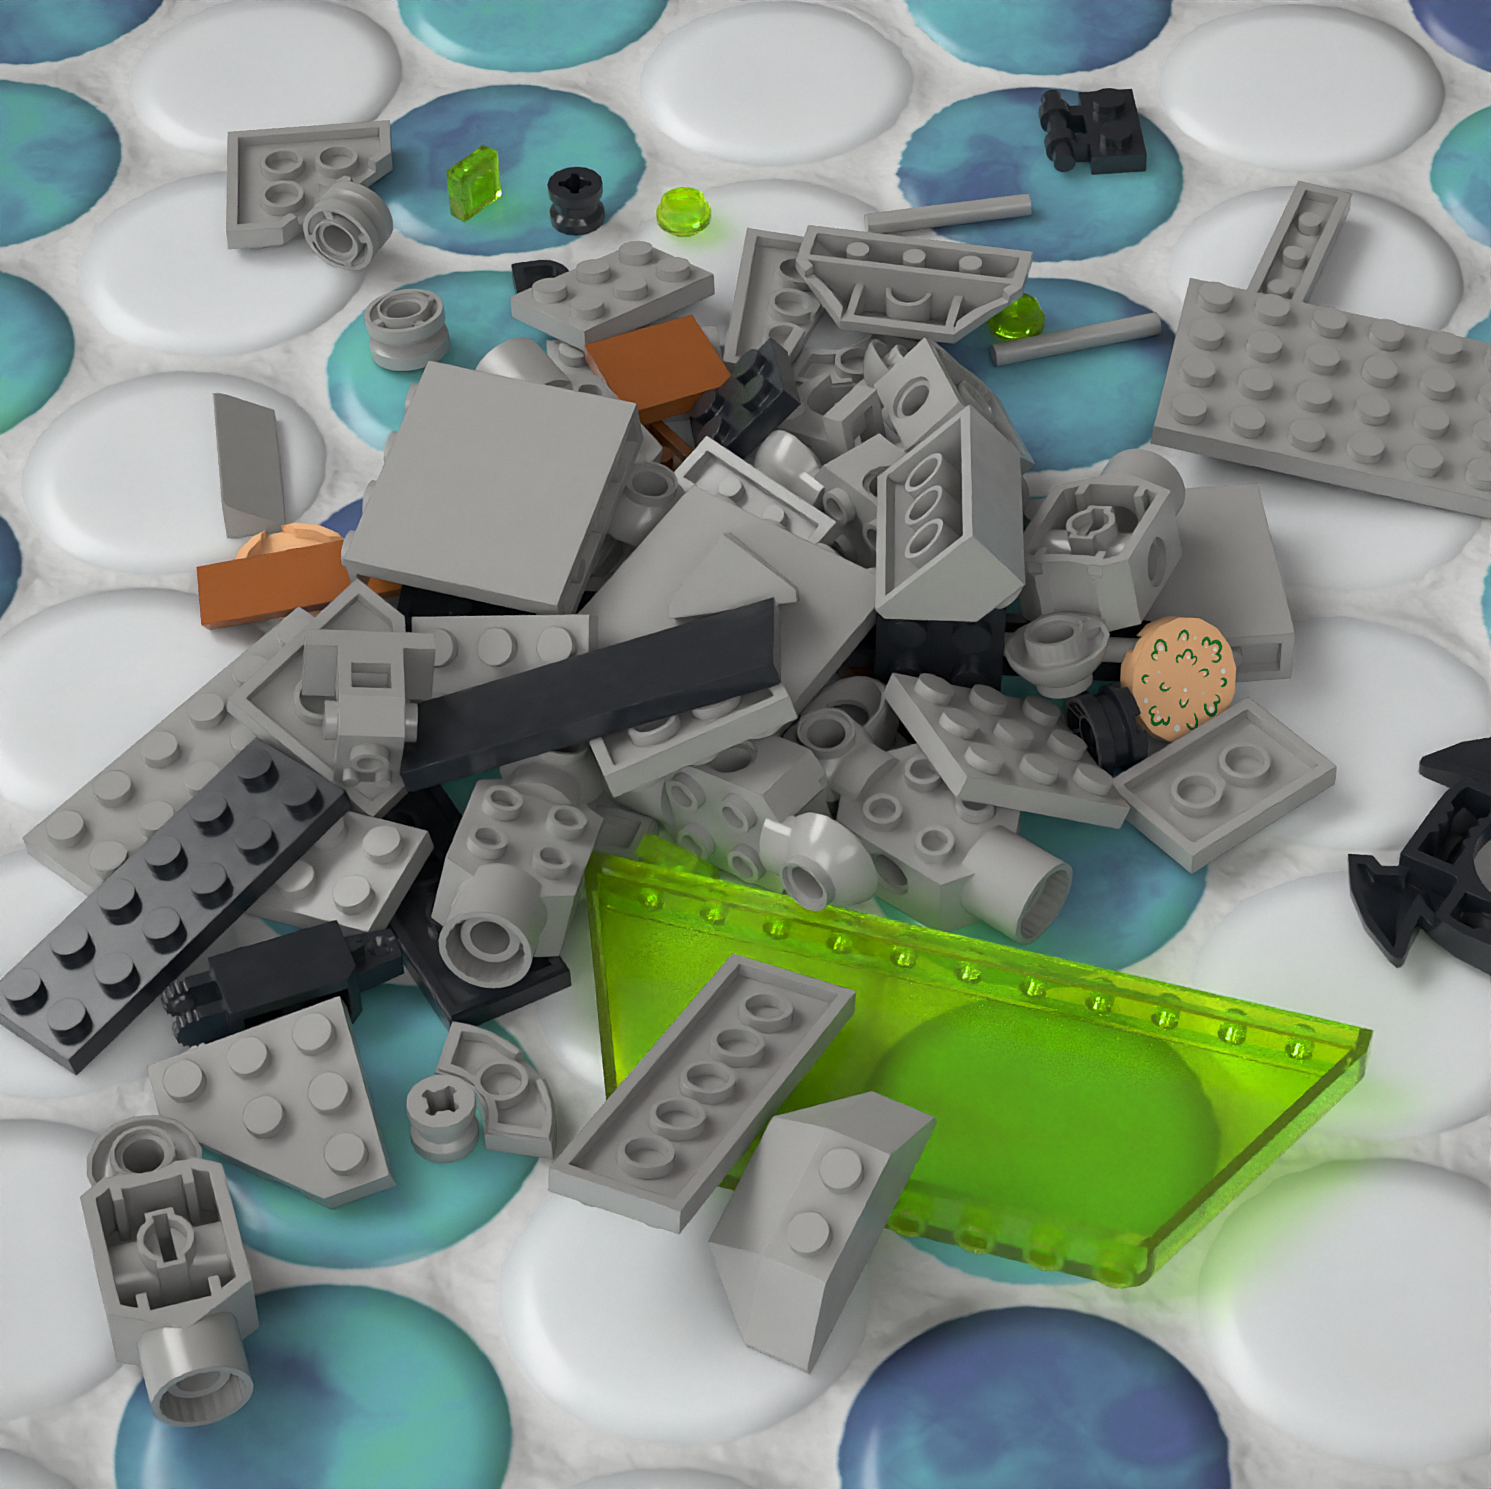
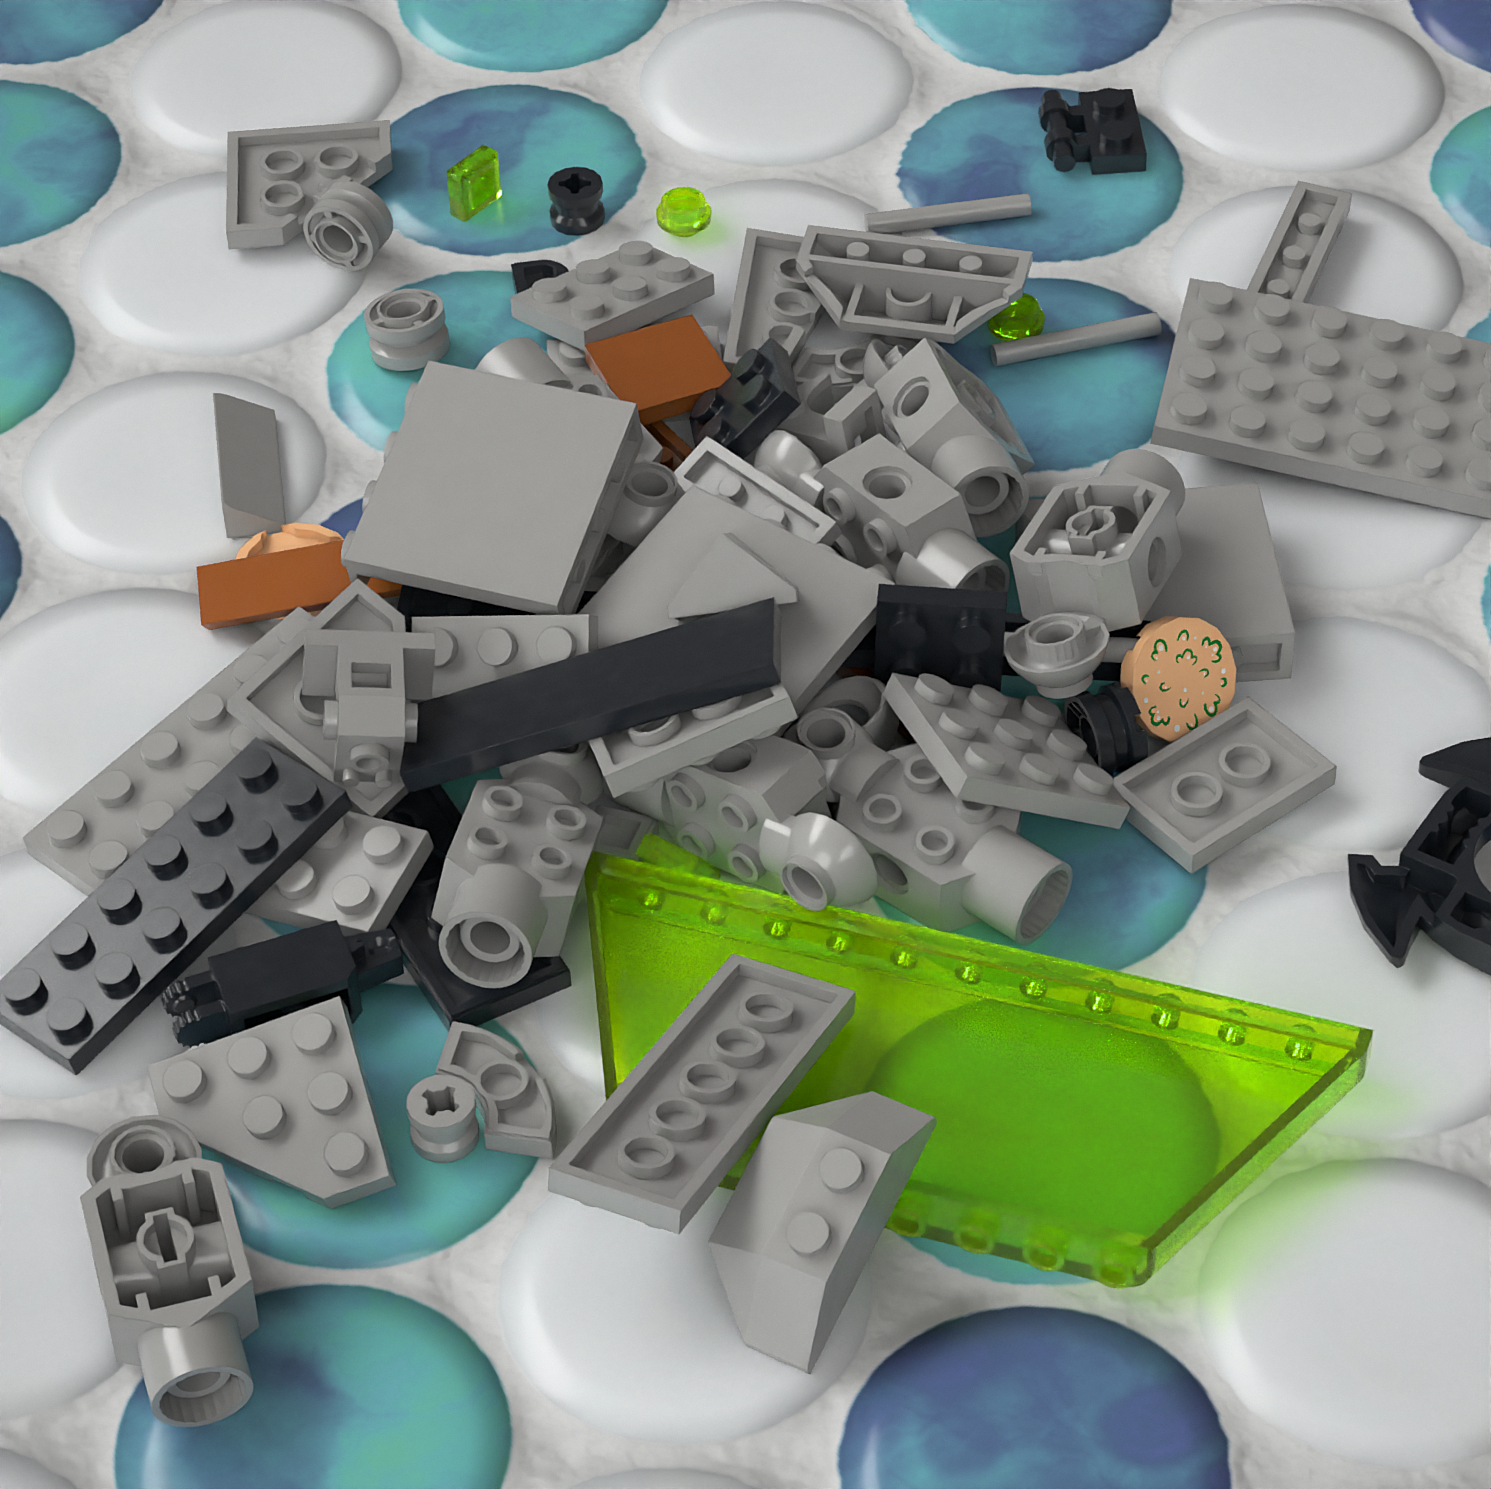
light grey slope [875,404,1026,622] -> none

